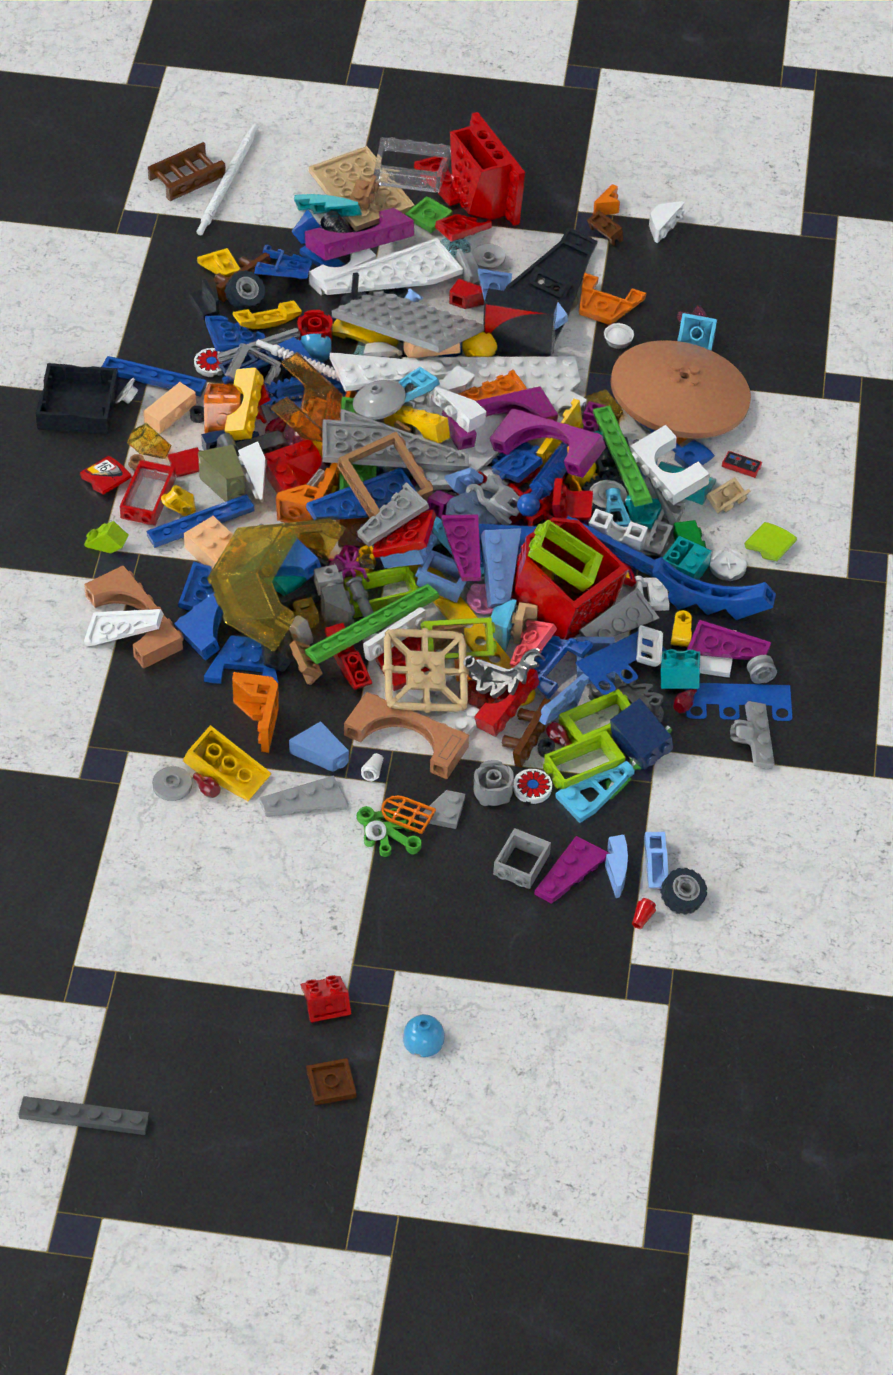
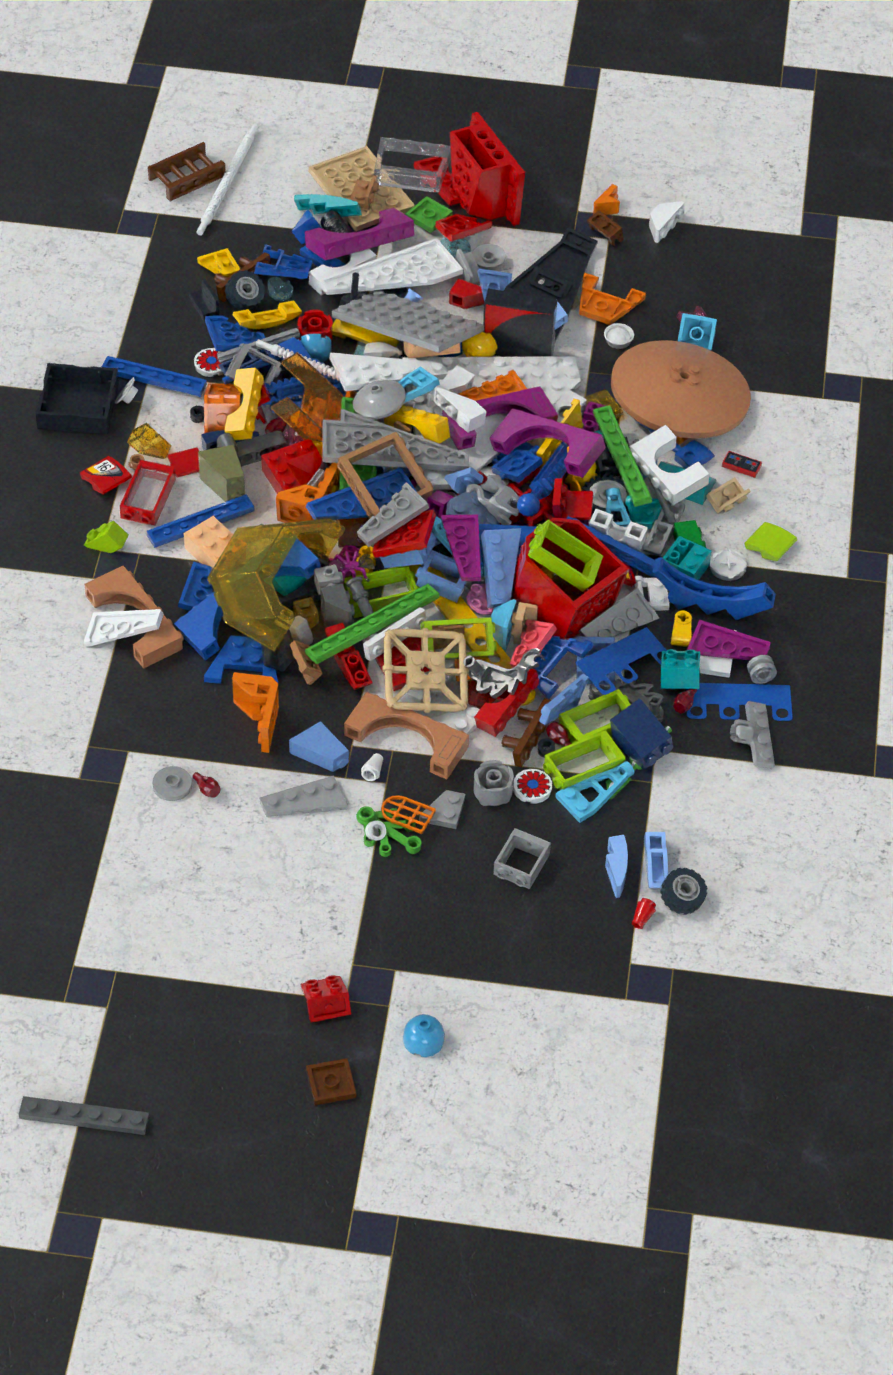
light nougat brick [143,382,196,433] -> none
yellow piece [161,485,196,516] -> none
yellow slope [183,725,272,801] -> none
white slope [238,442,267,503] -> none
magenta wing [535,836,611,904] -> none
white piece [636,625,663,667] -> none
none -> clear light blue hair [267,276,293,301]

